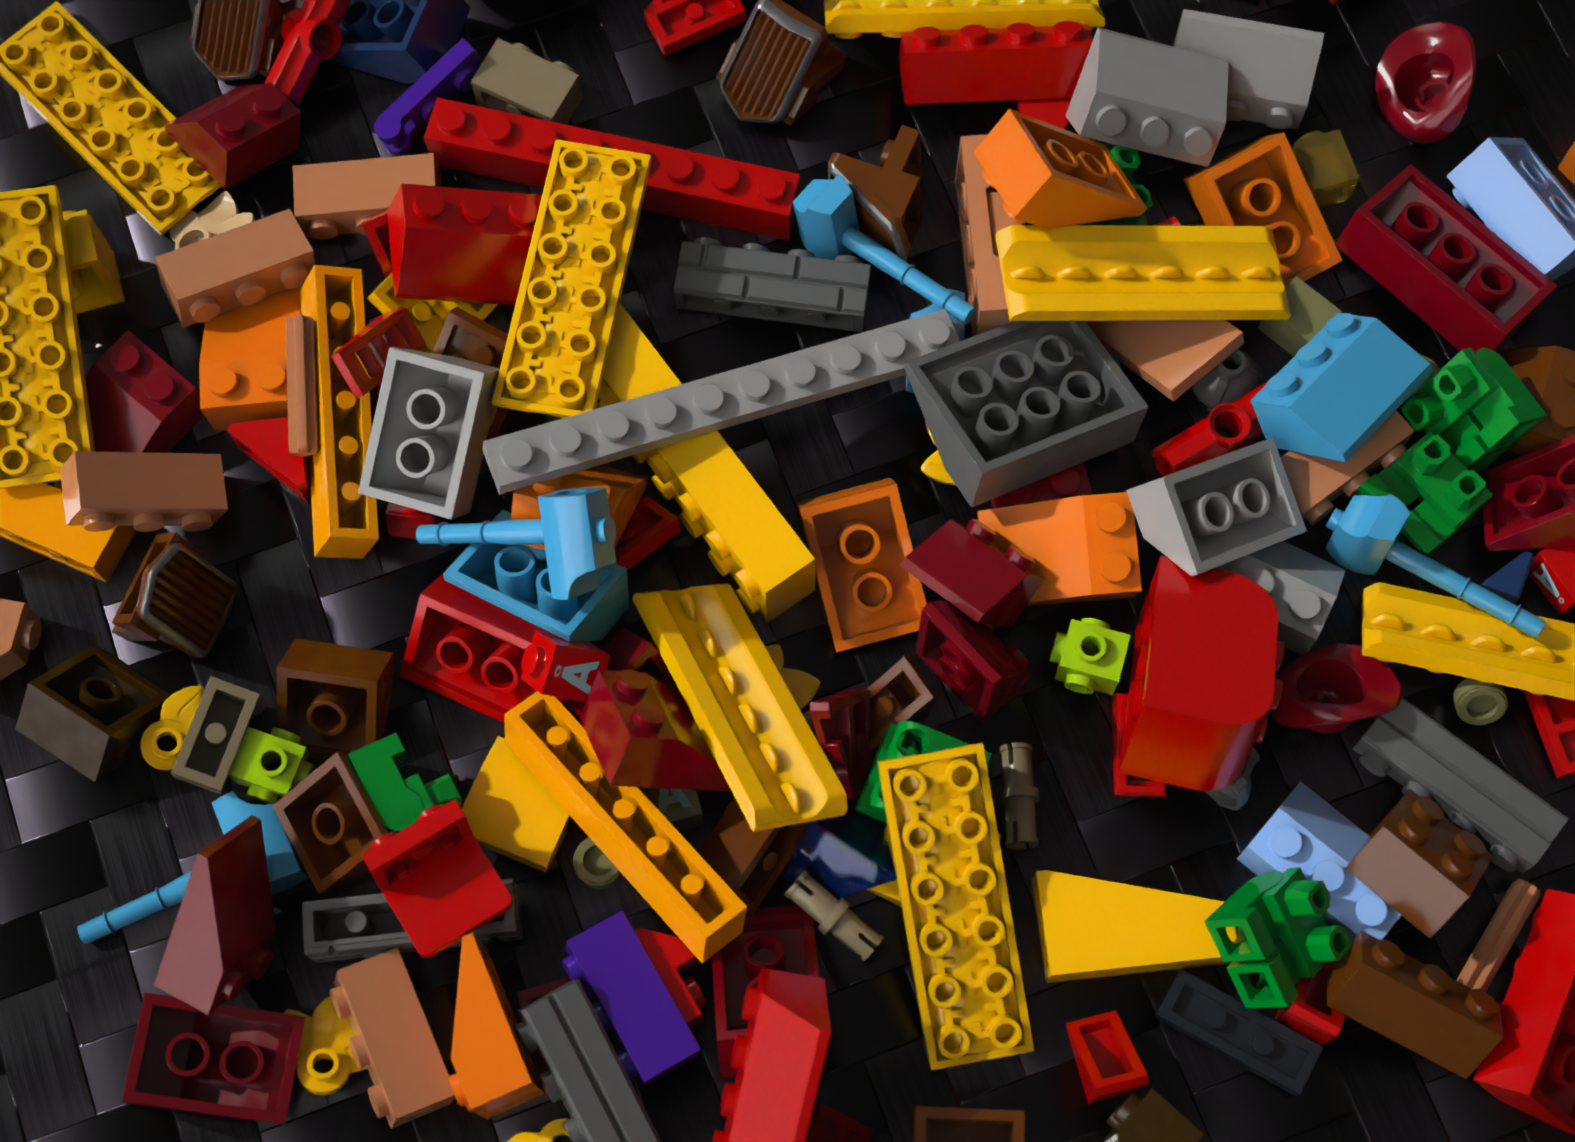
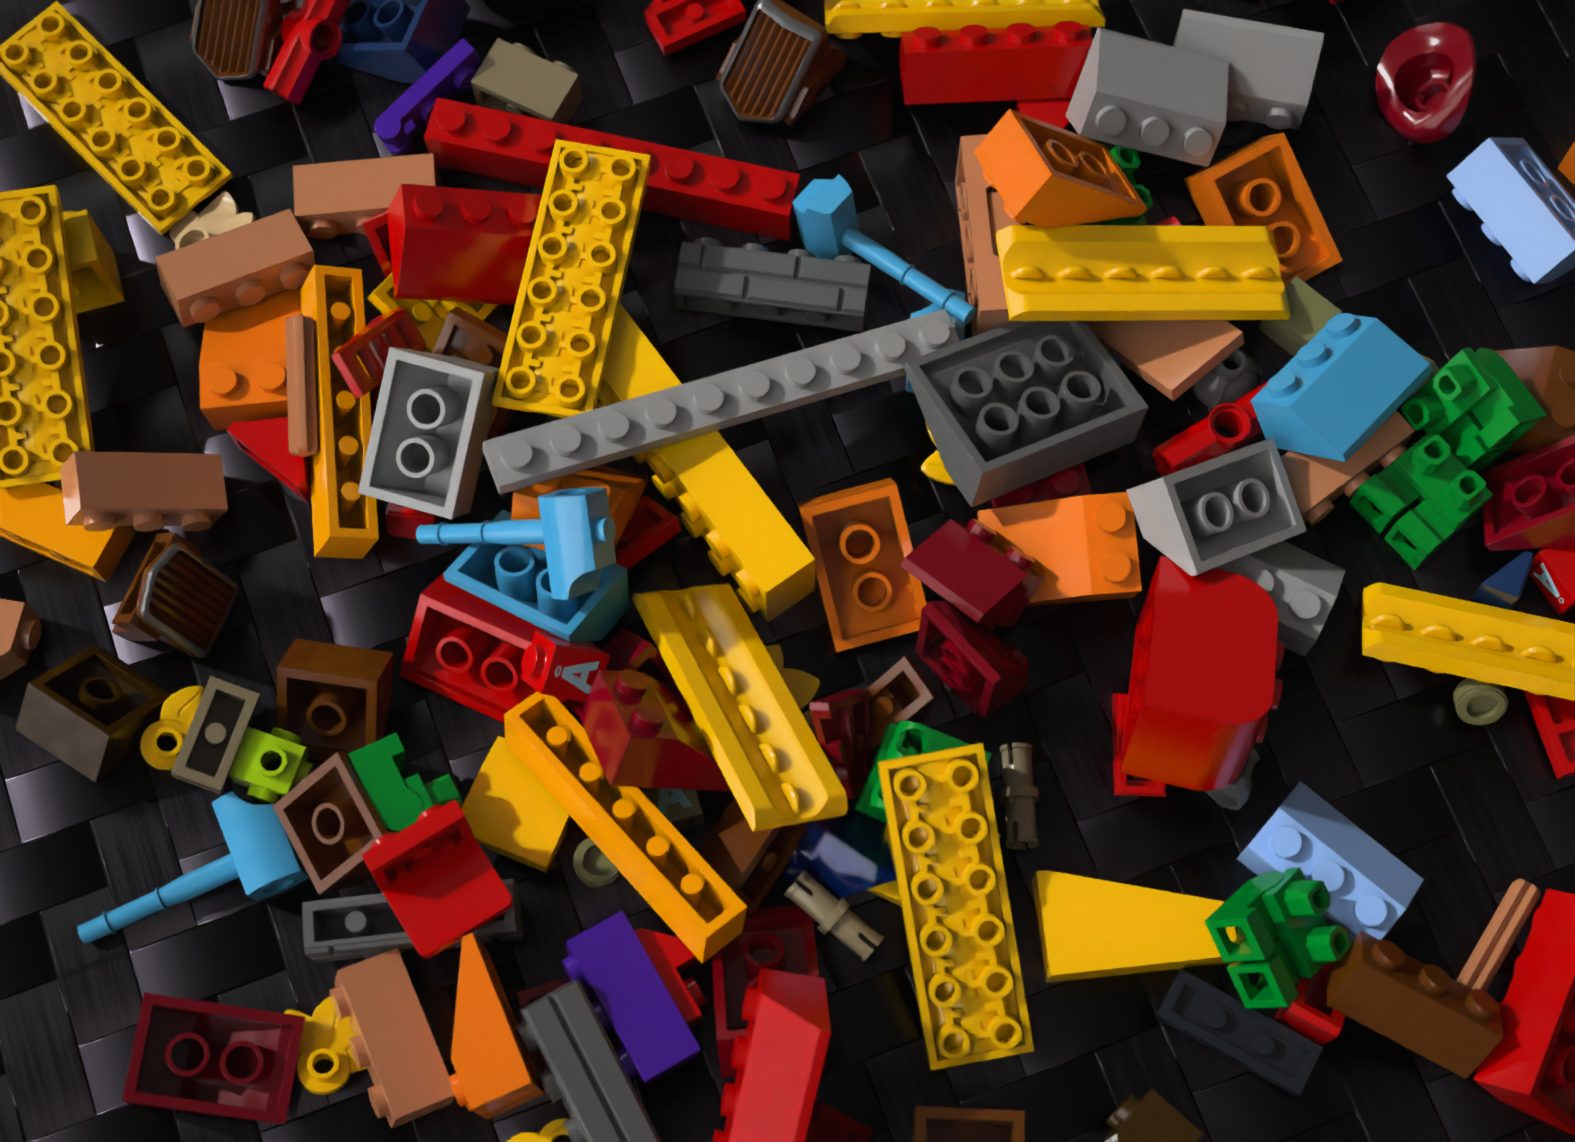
dark red slope [85,330,204,453] -> none
dark red slope [154,815,276,1015] -> none
dark red slope [165,83,302,189] -> none
reddish brown piece [828,125,922,261] -> none
lime brick [1049,618,1131,695] -> none
red slope [1066,1010,1149,1104] -> none
dark red hat [1269,643,1403,734] -> none
clear yellow brick [1292,129,1359,208] -> none
dark azure piece [1325,494,1546,638] -> none
dark red slope [1335,164,1557,353] -> none
reddish brown brick [1345,789,1493,938] -> none
dark grey brick [1353,697,1568,874] -> none

